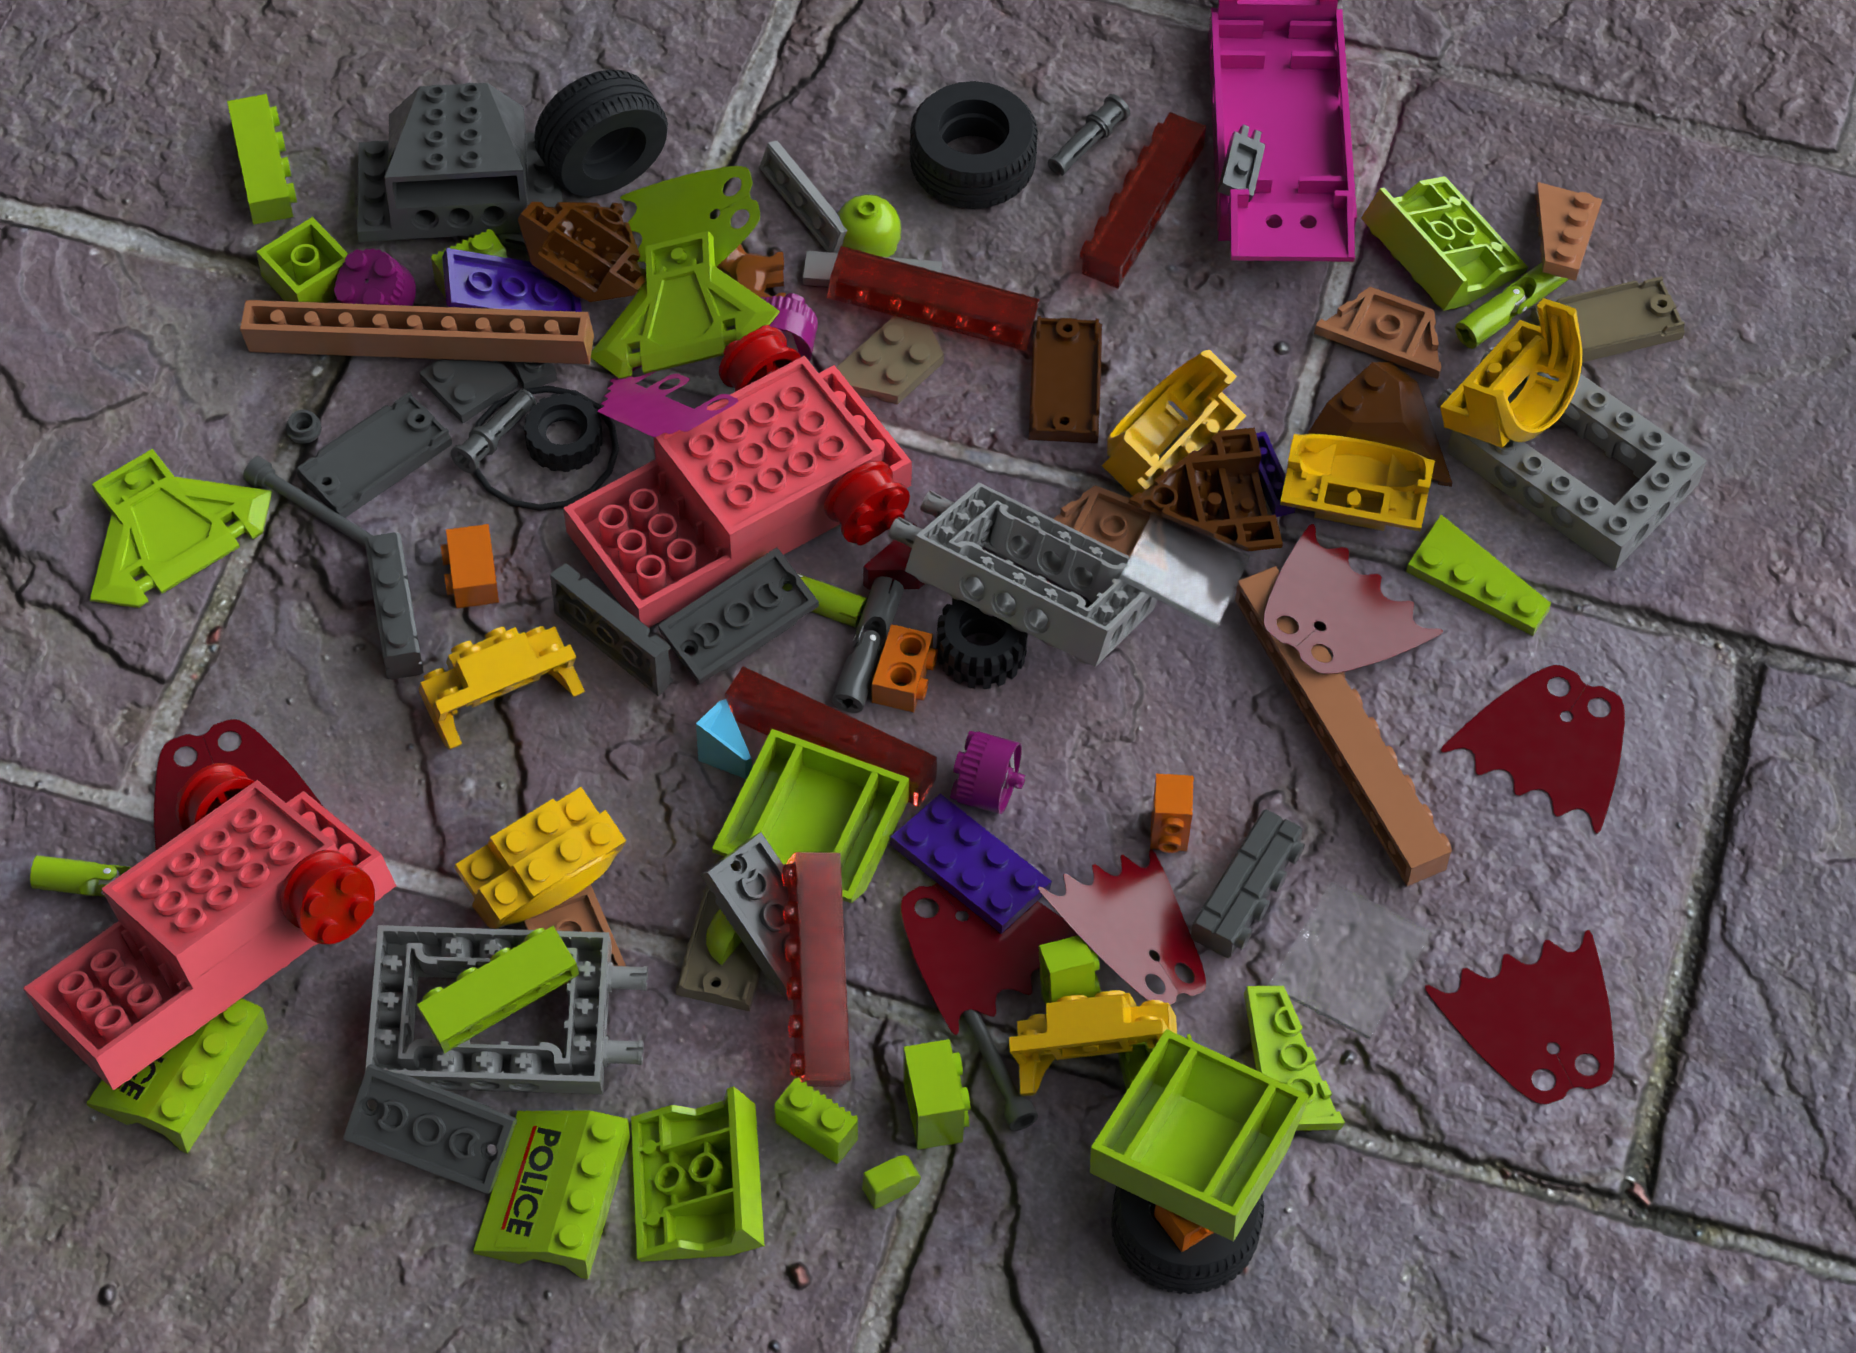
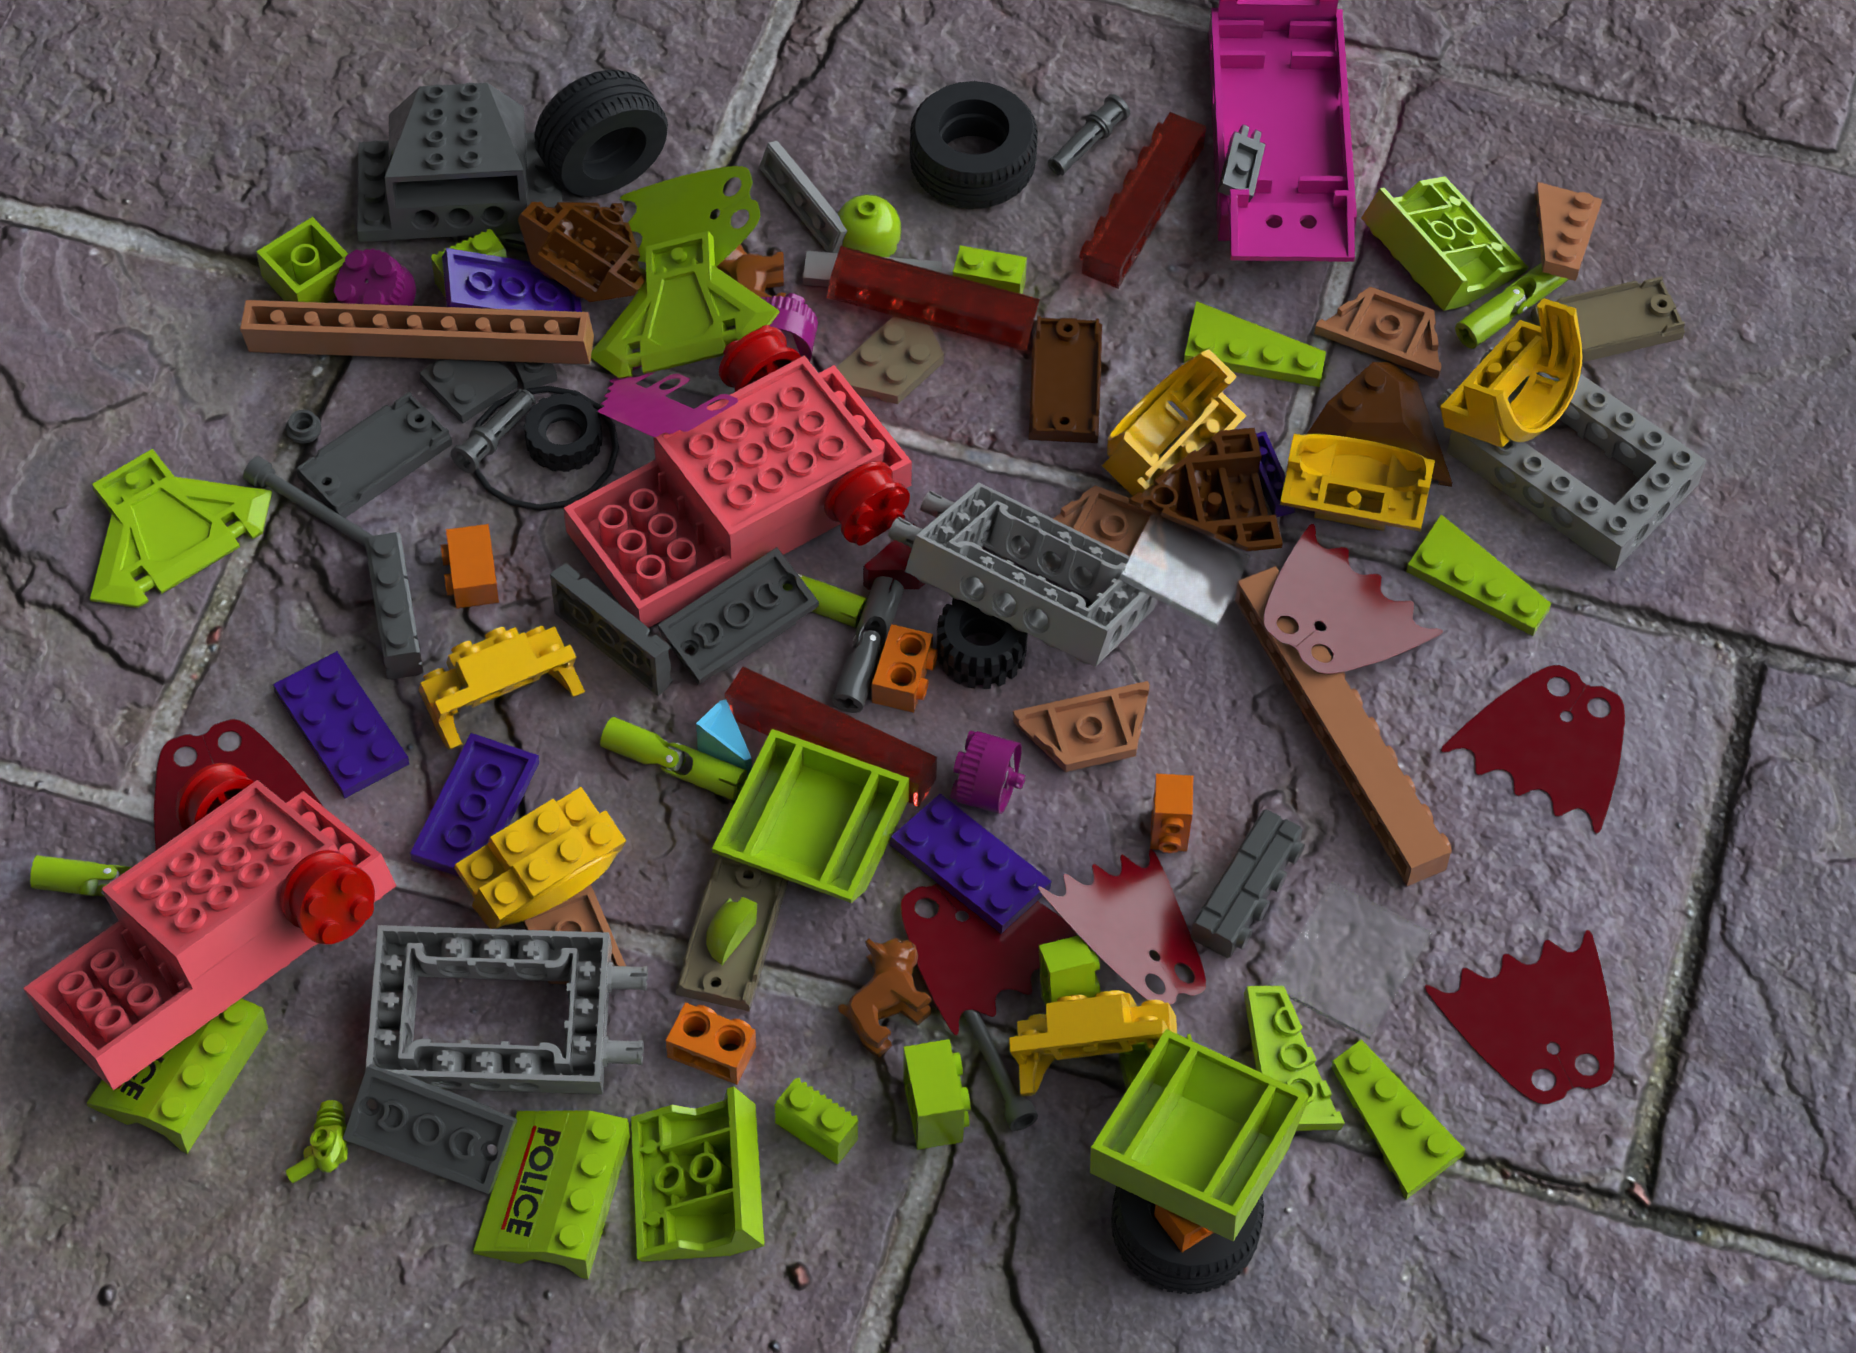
lime brick [227,94,297,225] -> none
lime brick [417,926,579,1054] -> none
dark grey piece [700,832,846,1001] -> none
clear red brick [782,852,851,1087] -> none
lime piece [862,1155,921,1209] -> none
none -> dark purple plate [273,651,409,798]
none -> lime piece [286,1100,348,1183]
none -> dark purple plate [410,733,540,877]
none -> lime piece [600,717,747,801]
none -> orange brick [666,1002,756,1085]
none -> dark orange animal [838,938,931,1057]
none -> lime brick [952,245,1027,309]
none -> nougat wing [1013,681,1150,772]
none -> lime wing [1184,301,1326,387]
none -> lime wing [1331,1039,1466,1200]

